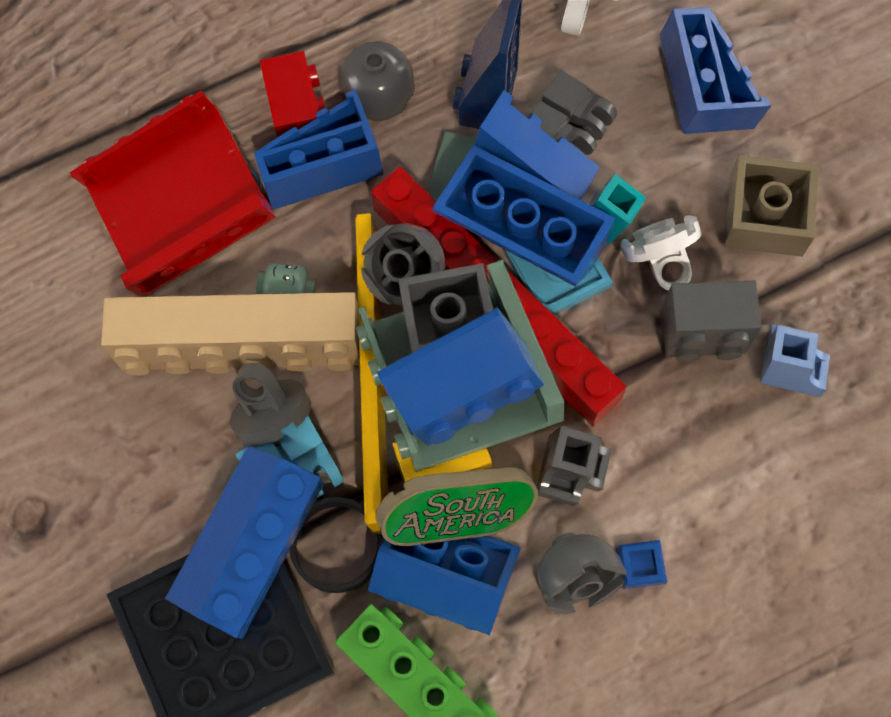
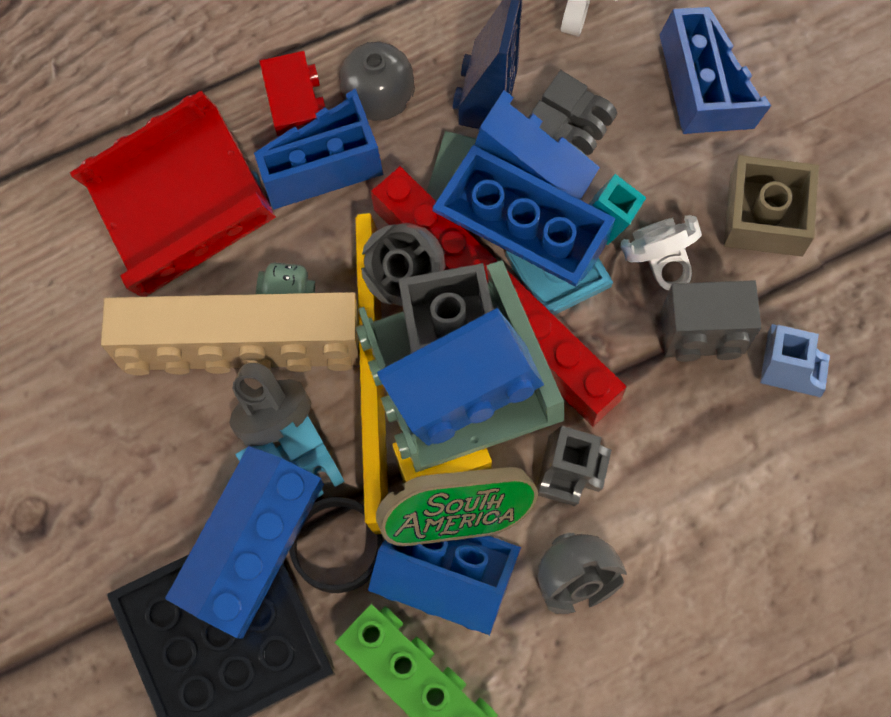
blue tile [617,540,667,589] -> none

